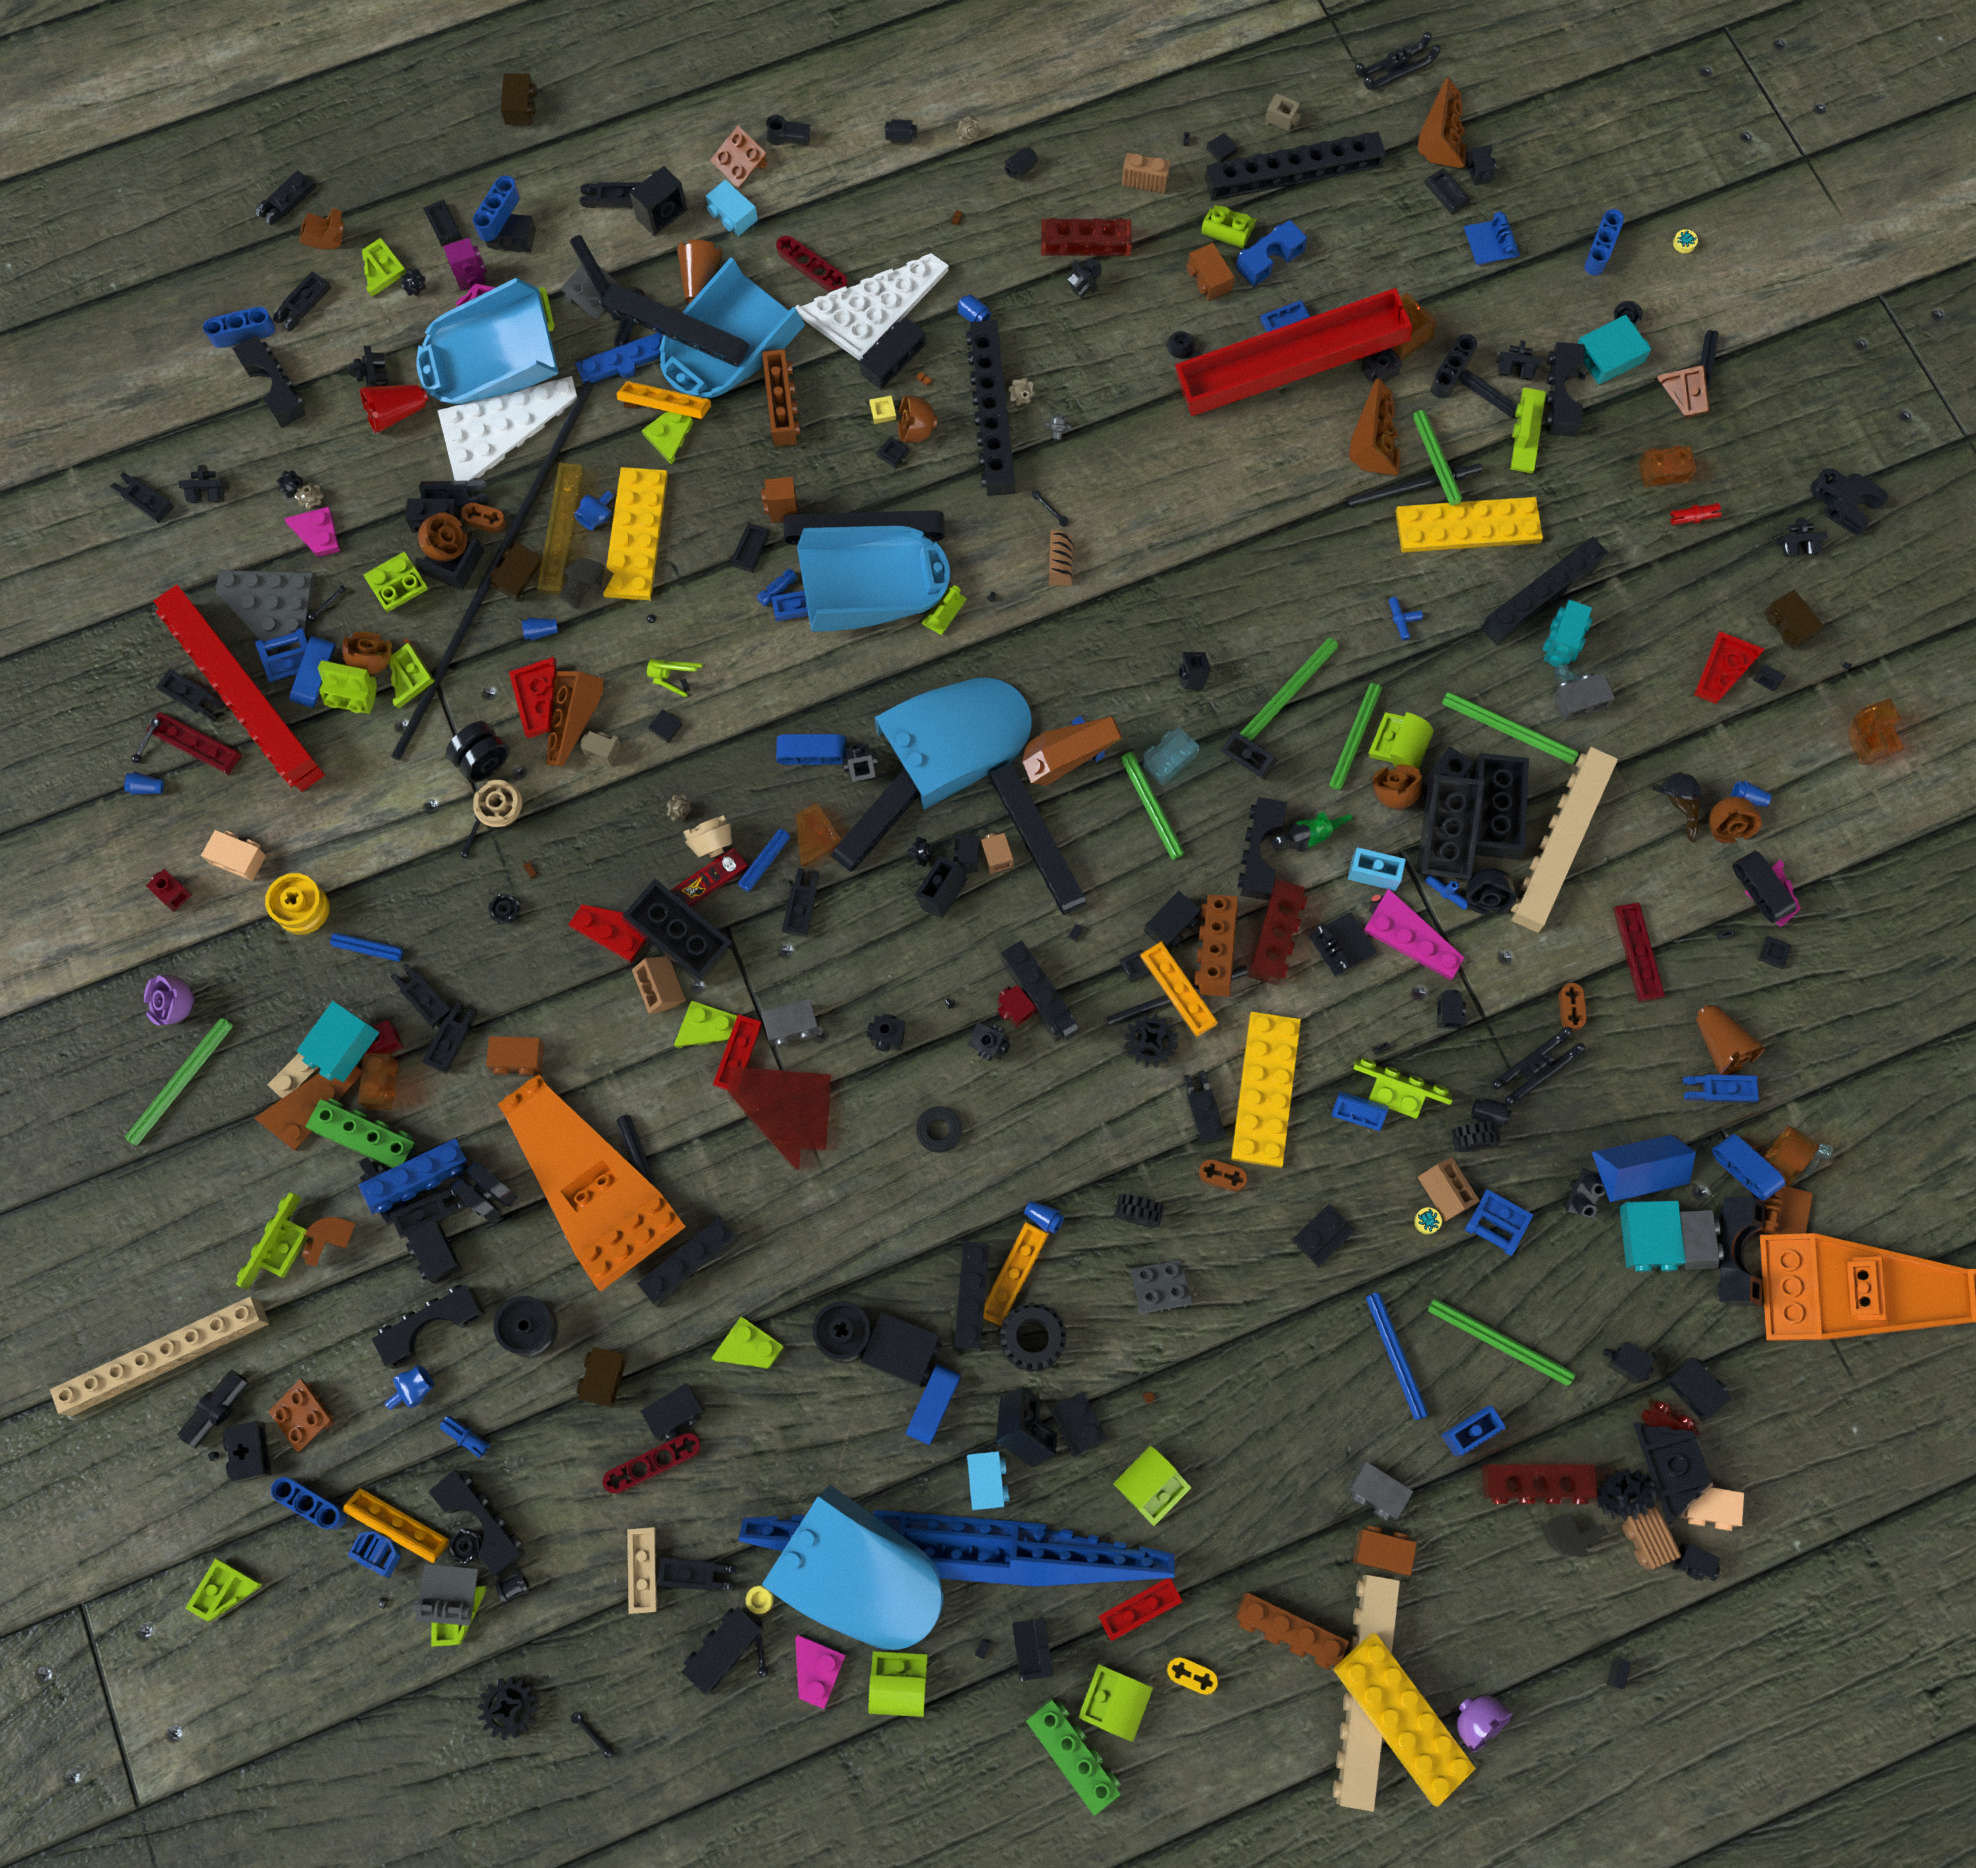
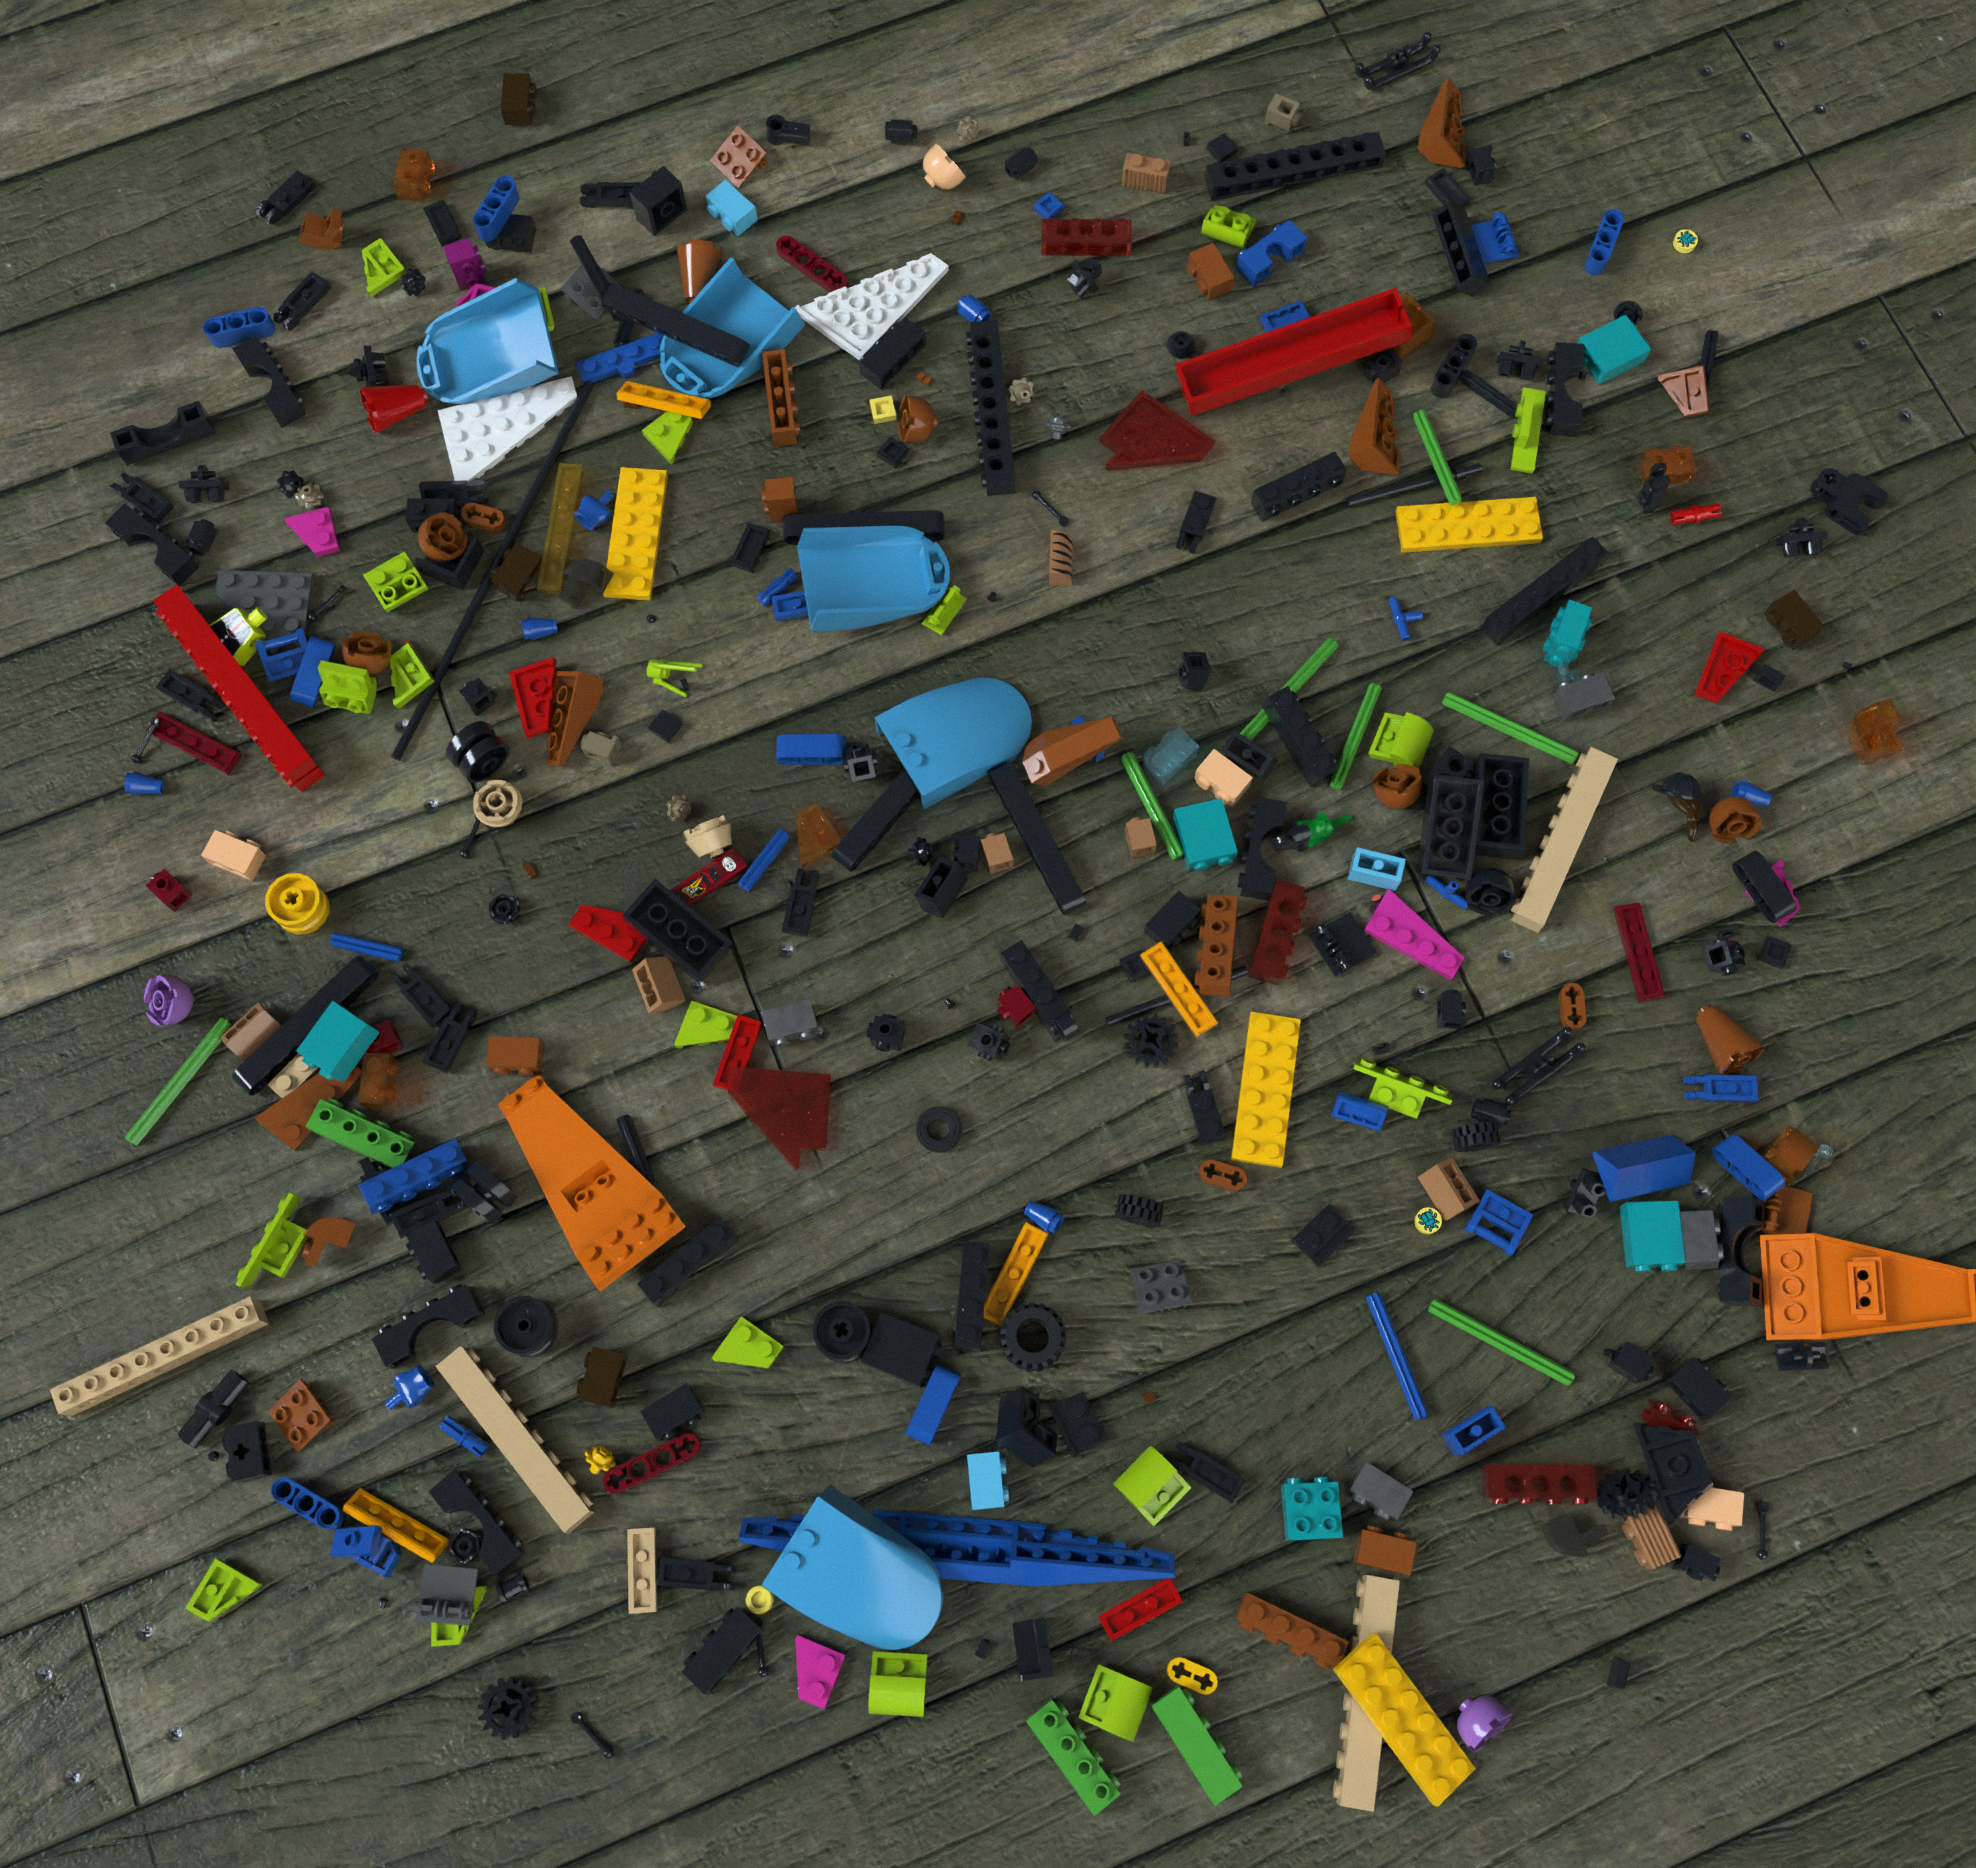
none -> black arch [105,503,199,587]
none -> black arch [110,401,216,466]
none -> black brick [186,519,217,556]
none -> torso [209,607,268,666]
none -> medium nougat brick [220,1003,282,1062]
none -> black beam [232,956,379,1096]
none -> blue plate [330,1526,382,1558]
none -> clear orange brick [392,148,435,202]
none -> tan brick [436,1346,594,1534]
none -> black brick [459,678,496,716]
none -> yellow plant [585,1446,616,1474]
none -> light nougat cylinder [923,143,966,190]
none -> blue tile [1033,192,1065,223]
none -> clear red wing [1099,390,1215,471]
none -> medium nougat brick [1125,817,1157,858]
none -> bright green brick [1150,1686,1243,1806]
none -> black hinge [1168,1442,1245,1504]
none -> teal brick [1172,798,1238,872]
none -> black hinge [1176,491,1217,554]
none -> light nougat brick [1194,749,1253,807]
none -> black brick [1251,451,1347,522]
none -> black brick [1261,686,1338,787]
none -> teal brick [1281,1477,1343,1541]
none -> black brick [1432,202,1491,297]
none -> black hinge [1638,462,1671,514]
none -> black brick [1703,938,1746,976]
none -> black hinge [1757,1502,1769,1560]
none -> black hips [1775,1342,1829,1372]

